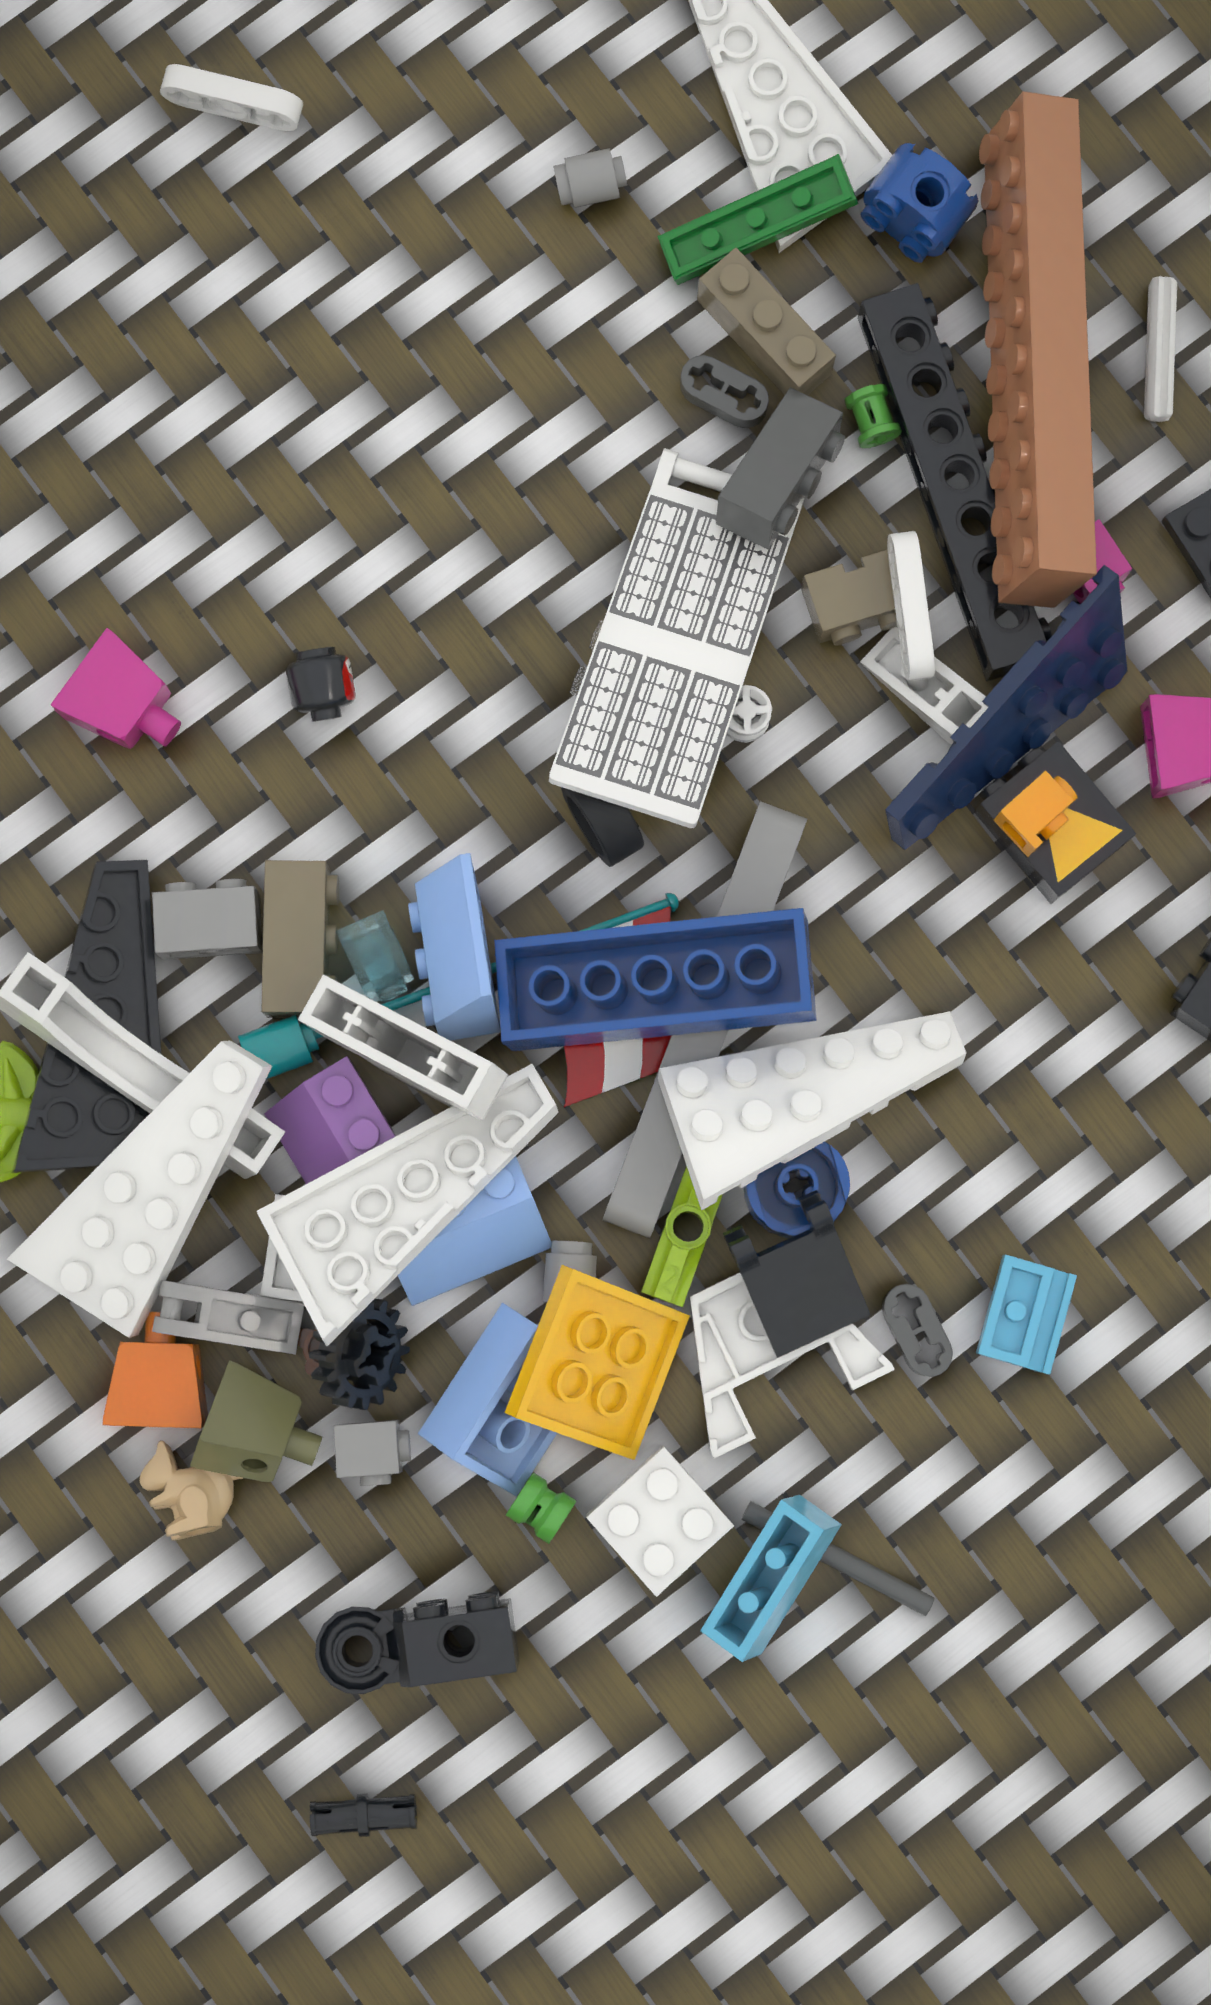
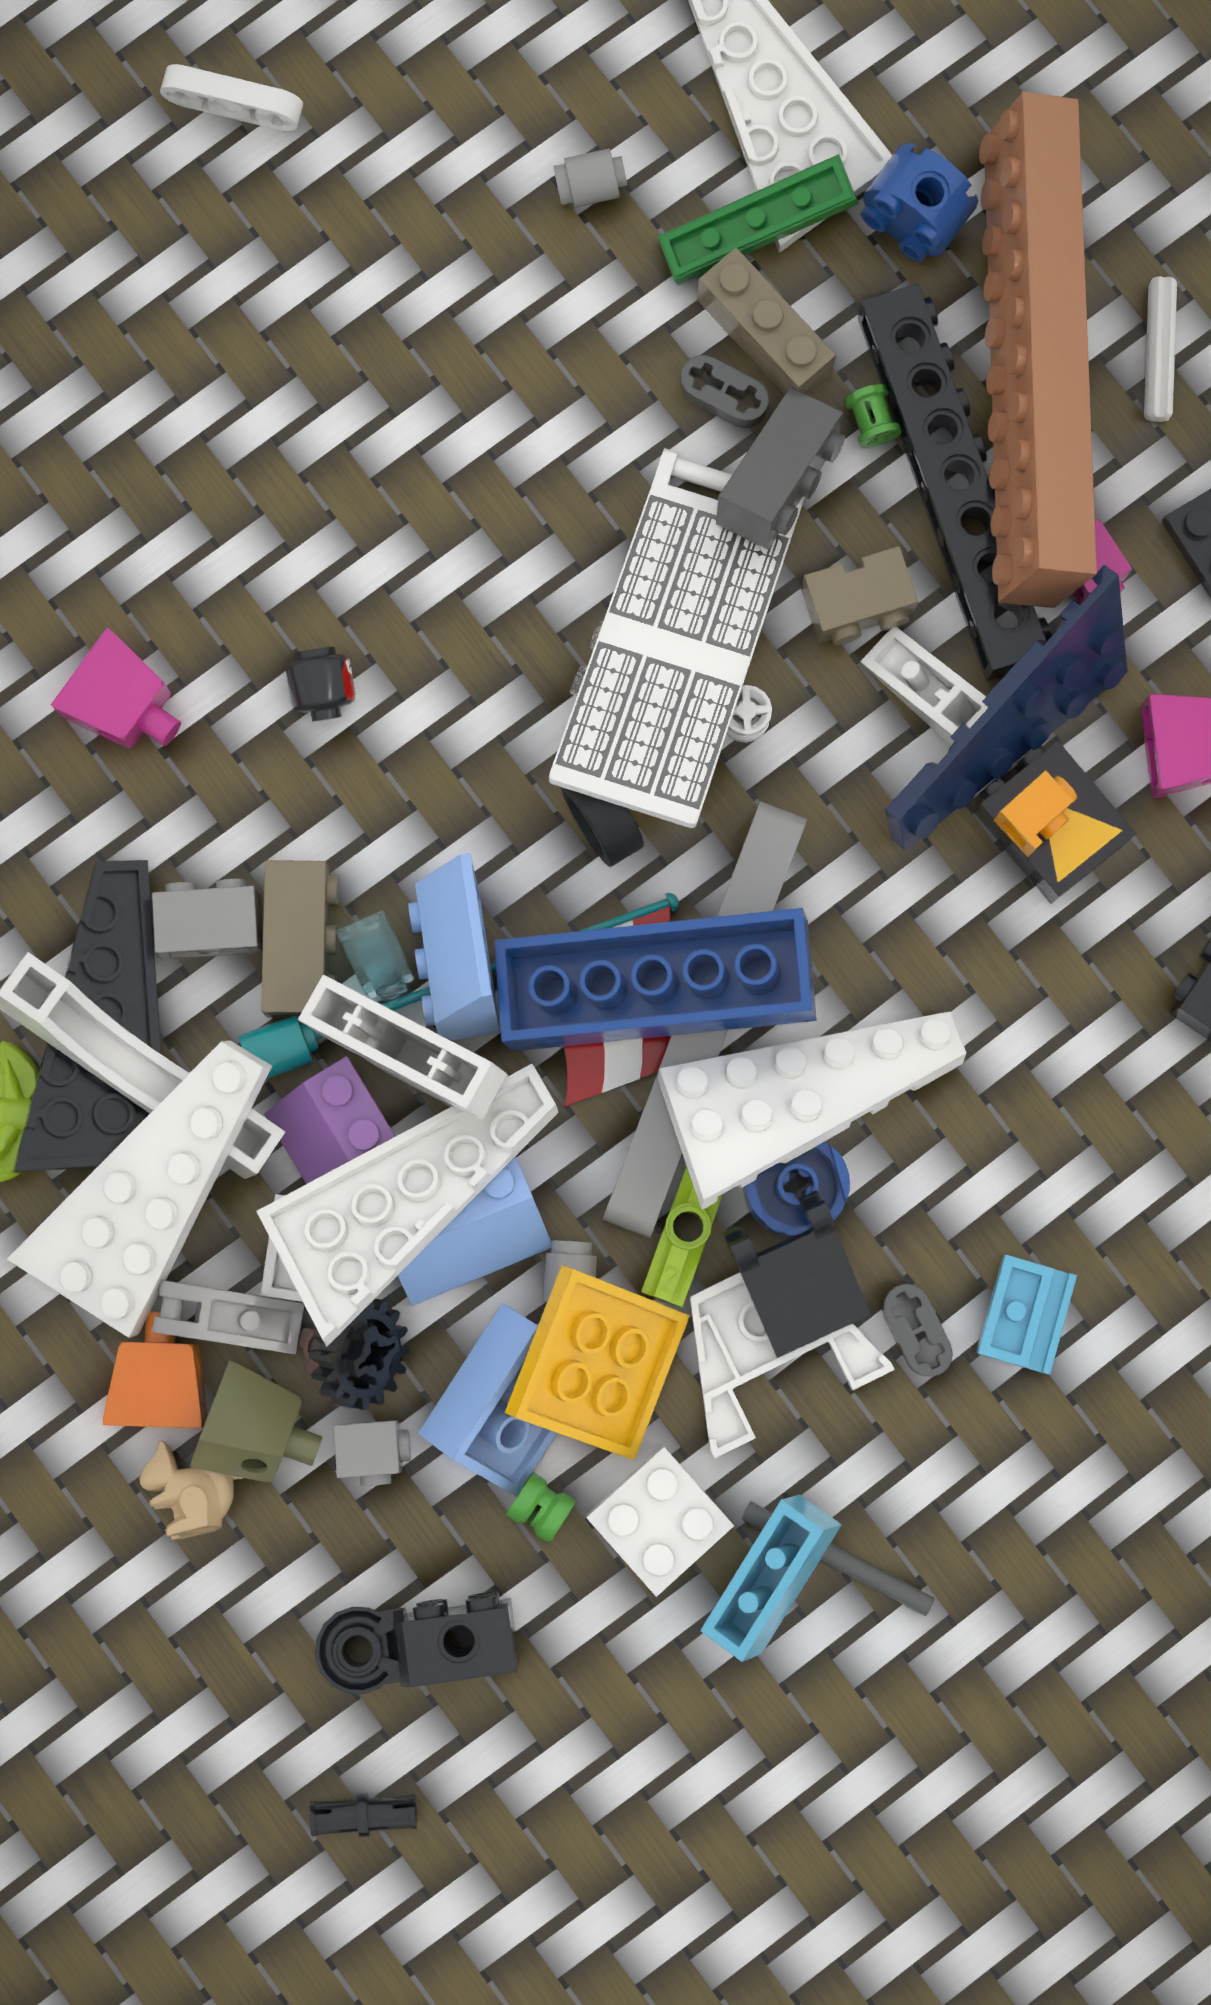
white beam [887,531,935,681] -> none

